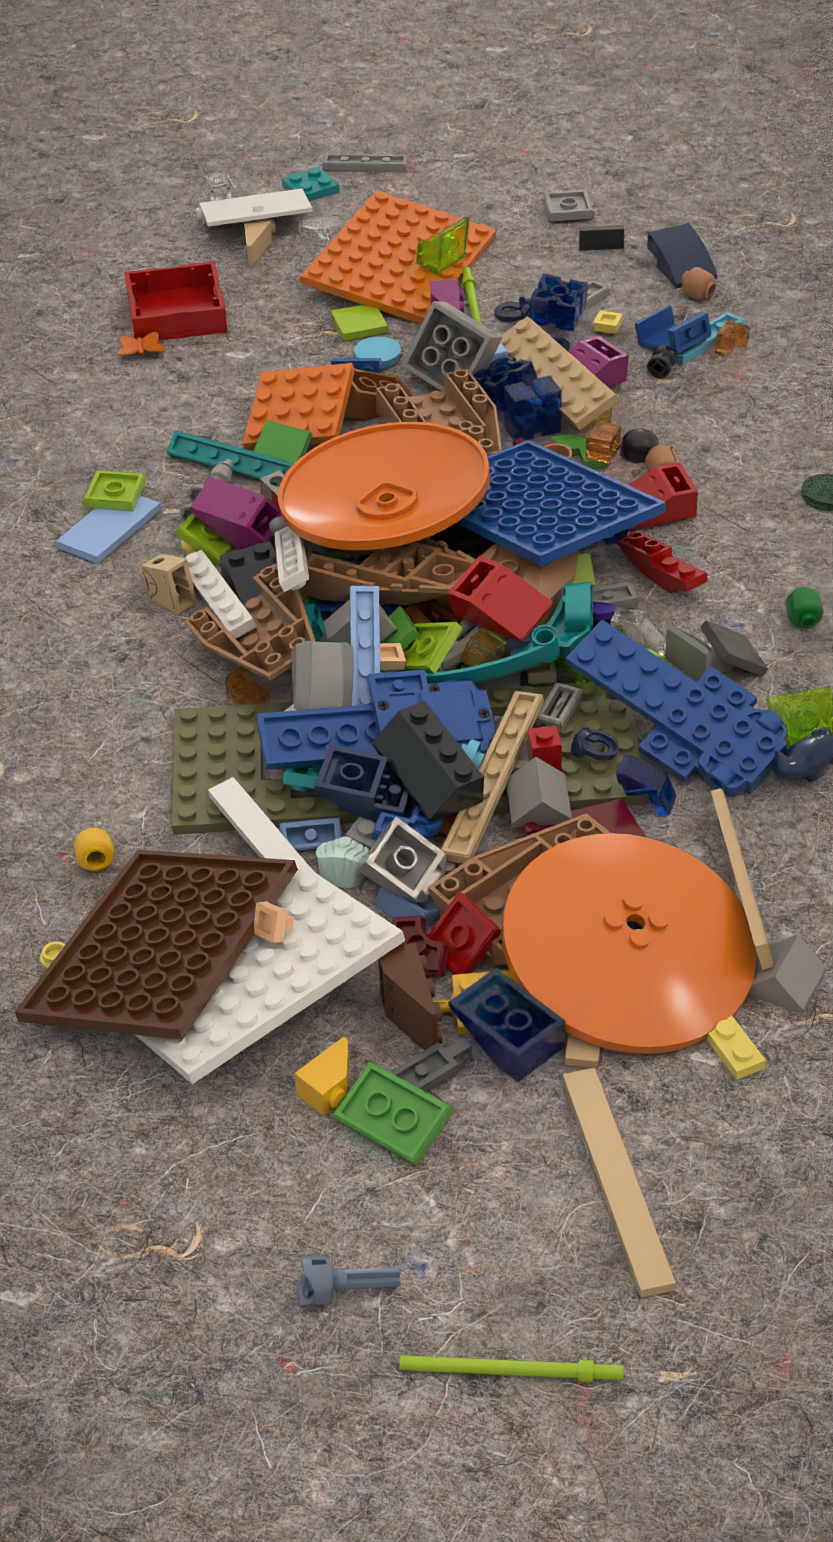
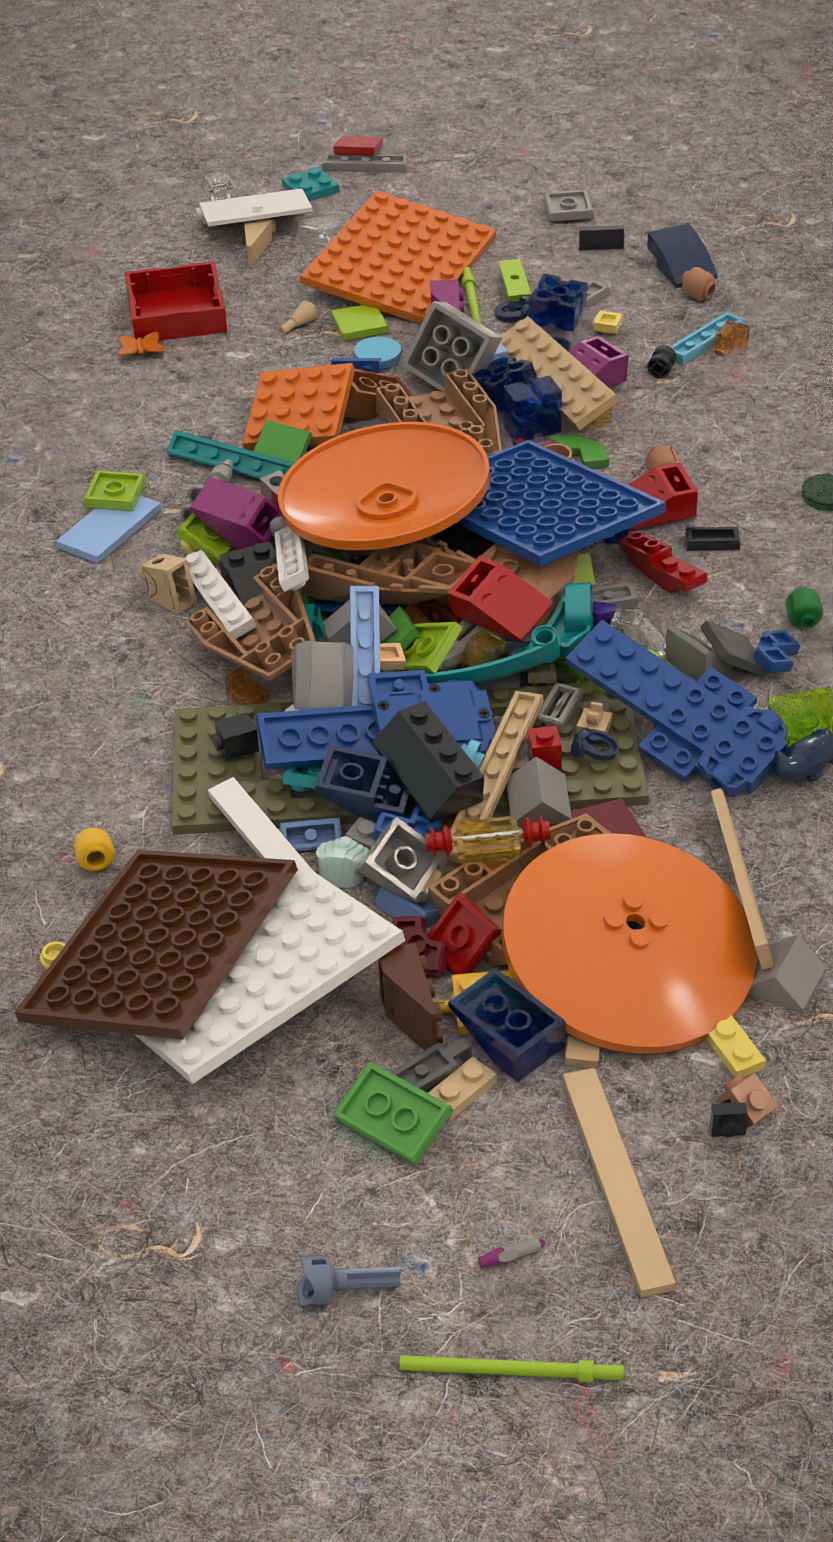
light nougat tile [254,901,294,943] -> none
yellow slope [295,1036,350,1116] -> none
clear neon green slope [416,216,470,274] -> none
clear orange brick [586,421,621,463] -> none
clear blue slope [616,754,677,816] -> none
black hair [620,428,659,463] -> none
blue panel [635,305,711,354] -> none
none -> black brick [212,712,259,761]
none -> tan cone [279,300,318,335]
none -> tile [333,136,383,156]
none -> clear yellow plate [425,815,551,864]
none -> tan plate [428,1056,497,1120]
none -> light grey piece [478,1237,545,1268]
none -> lime tile [498,259,532,302]
none -> tan tile [577,702,612,733]
none -> black tile [685,527,740,551]
none -> black plate [710,1103,748,1137]
none -> nougat bracket [718,1073,778,1127]
none -> blue tile [754,630,800,673]

